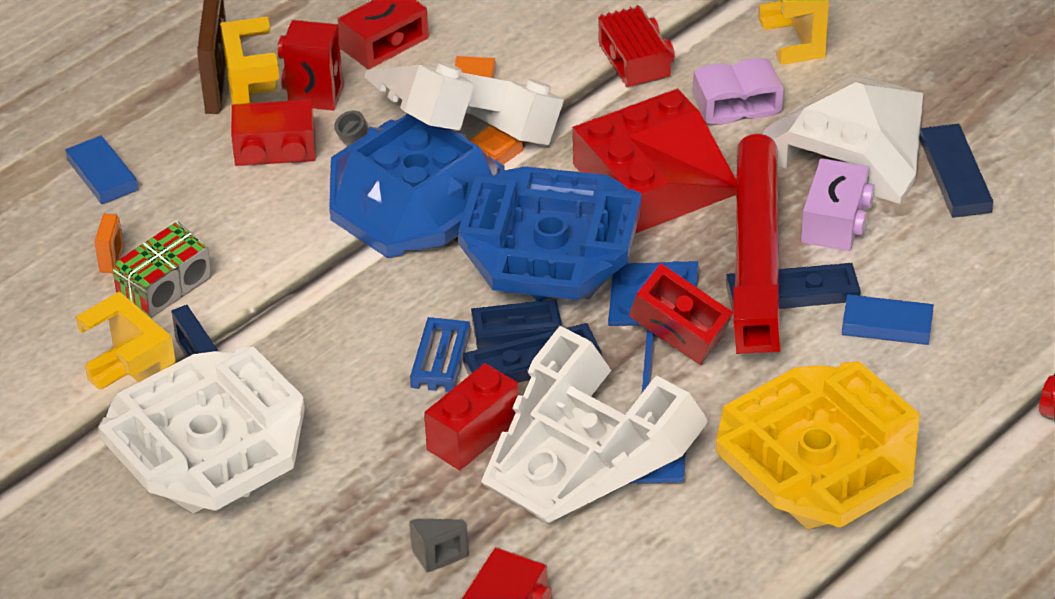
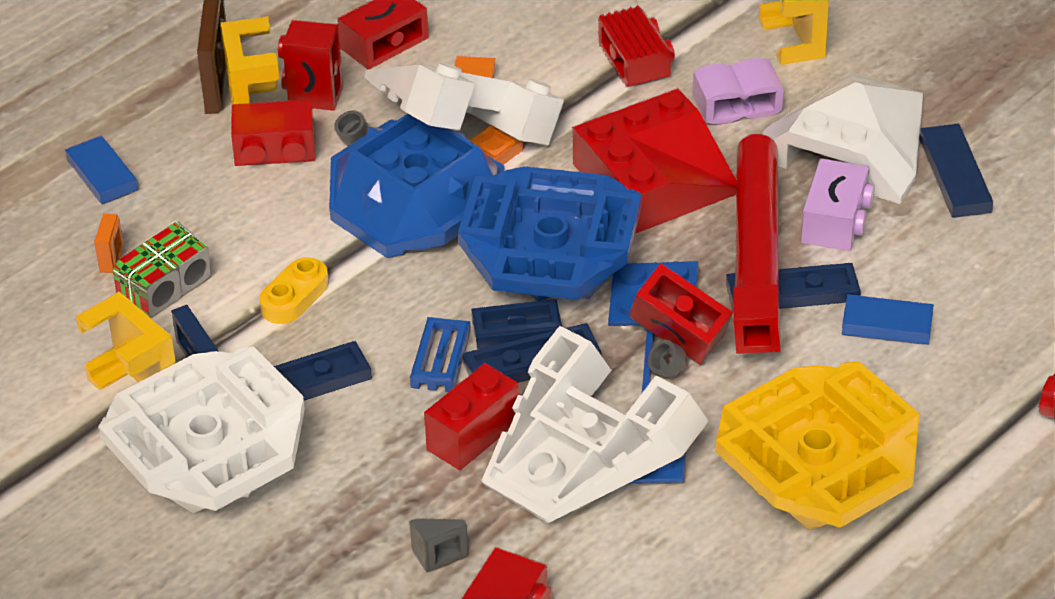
none -> yellow plate [259,257,329,324]
none -> dark blue tile [274,341,372,401]
none -> dark grey hinge [648,340,687,378]

